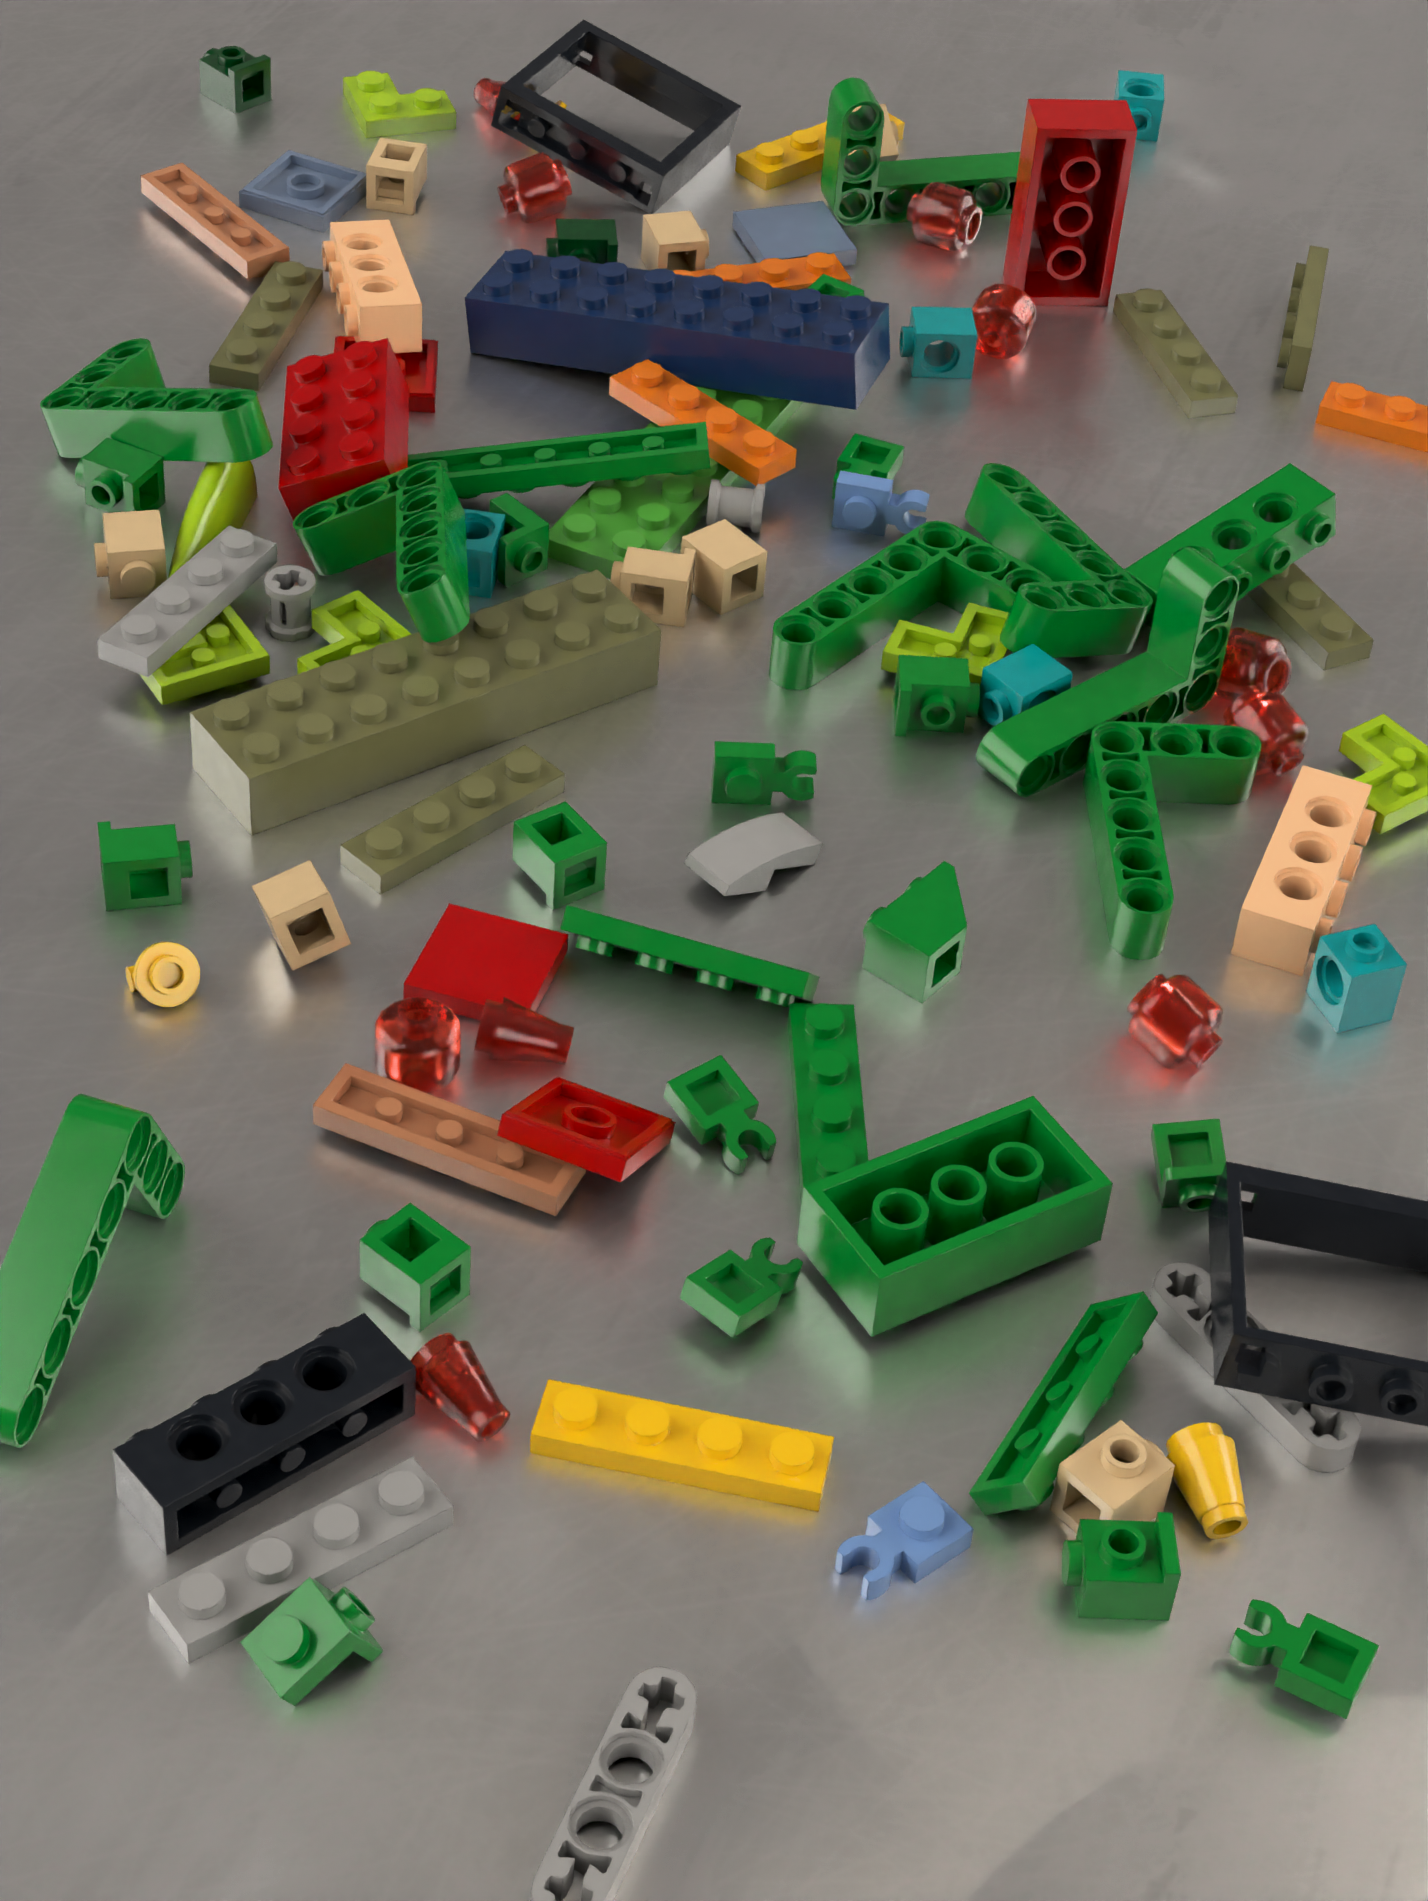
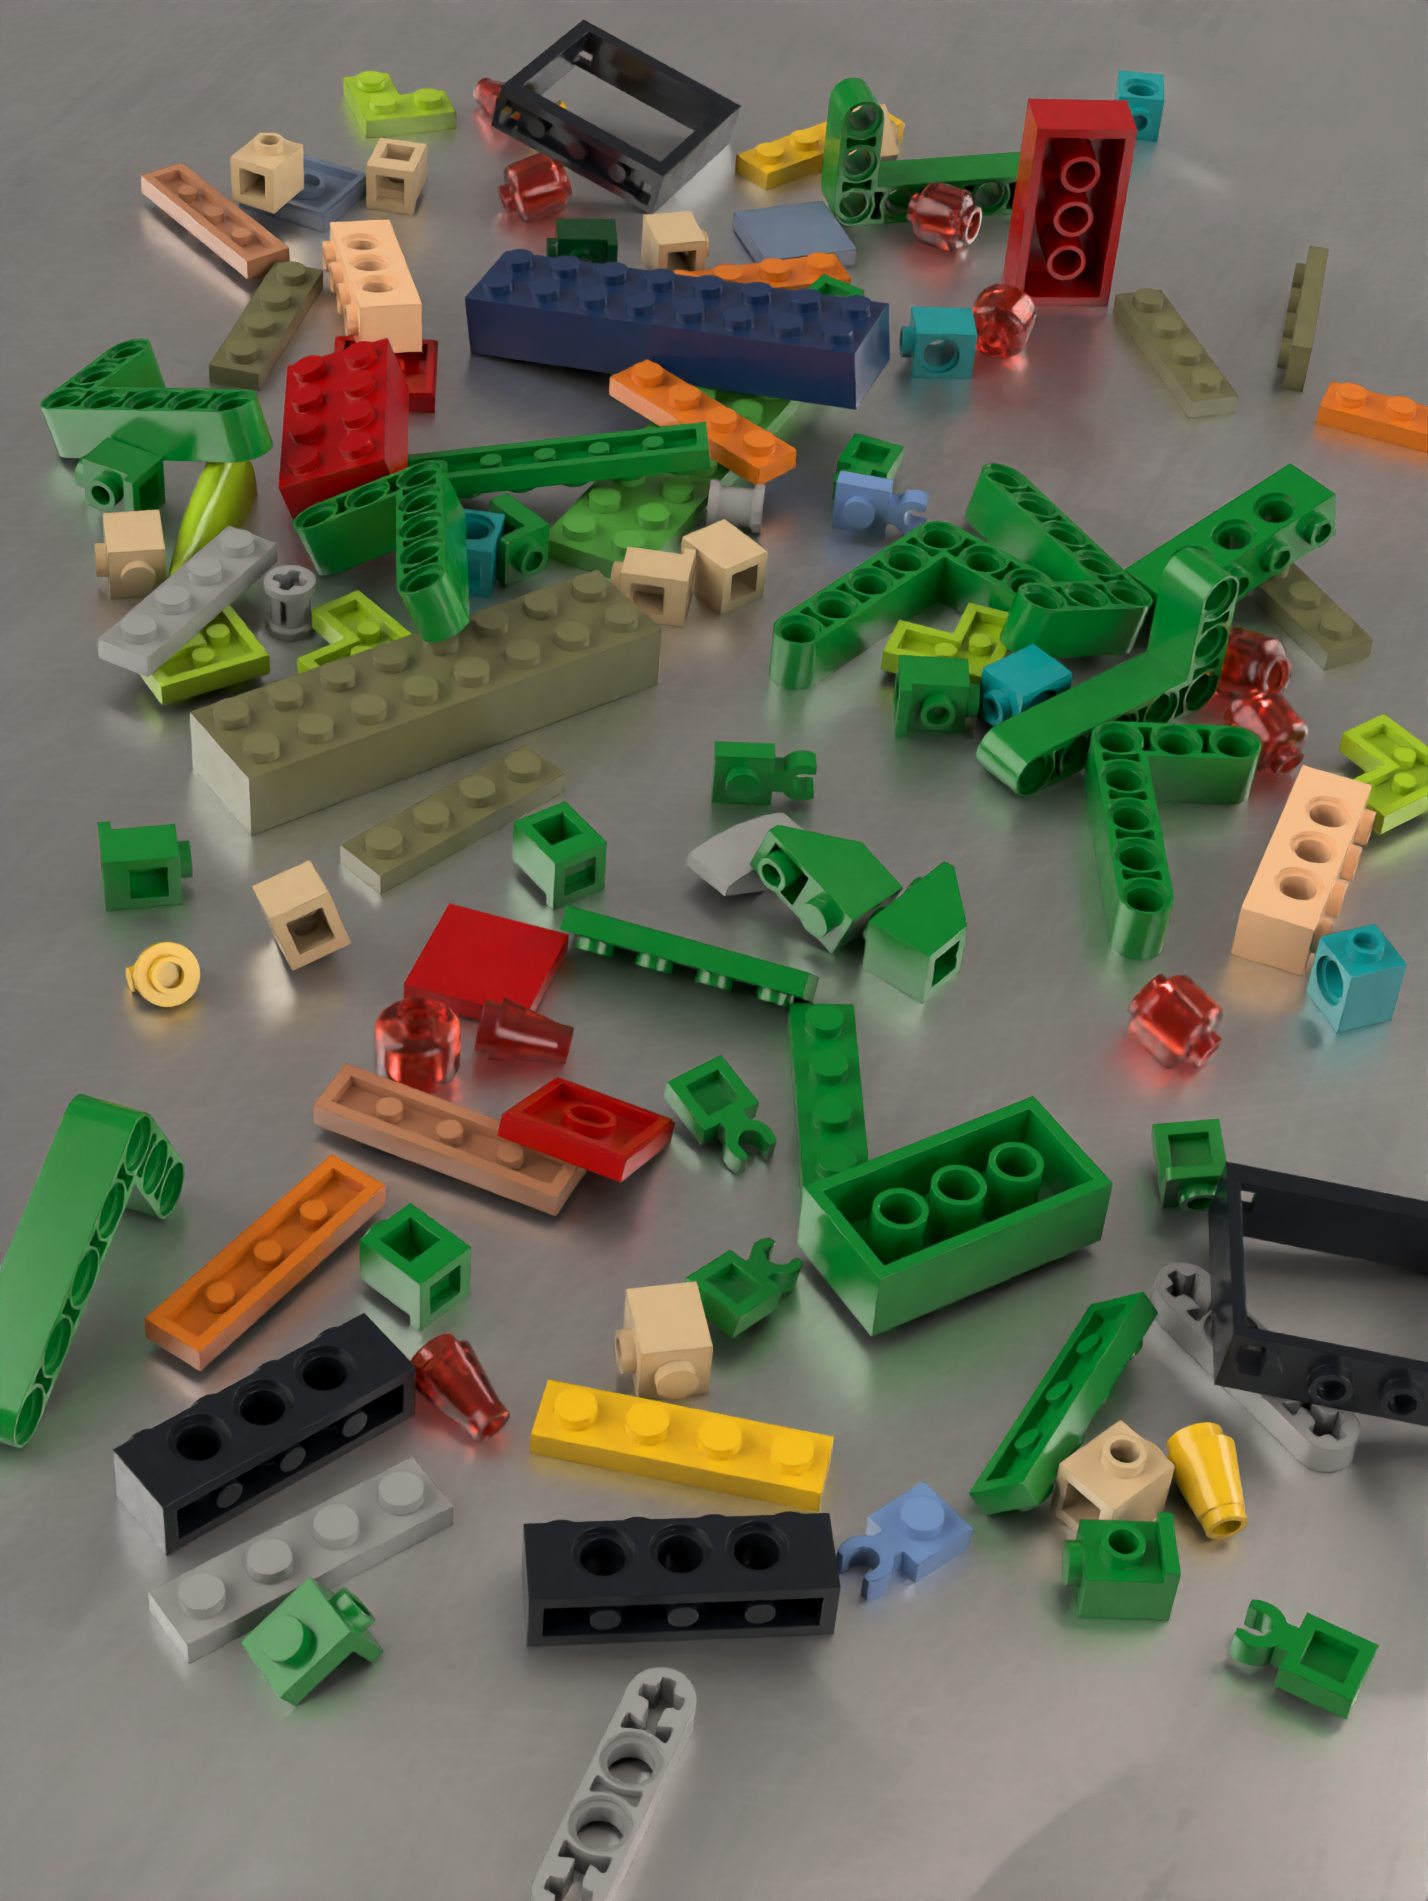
dark green brick [199,46,272,114] -> none
none -> orange plate [144,1154,386,1372]
none -> tan brick [230,132,304,214]
none -> black brick [521,1511,841,1647]
none -> tan brick [615,1282,713,1400]
none -> green slope [750,825,903,954]

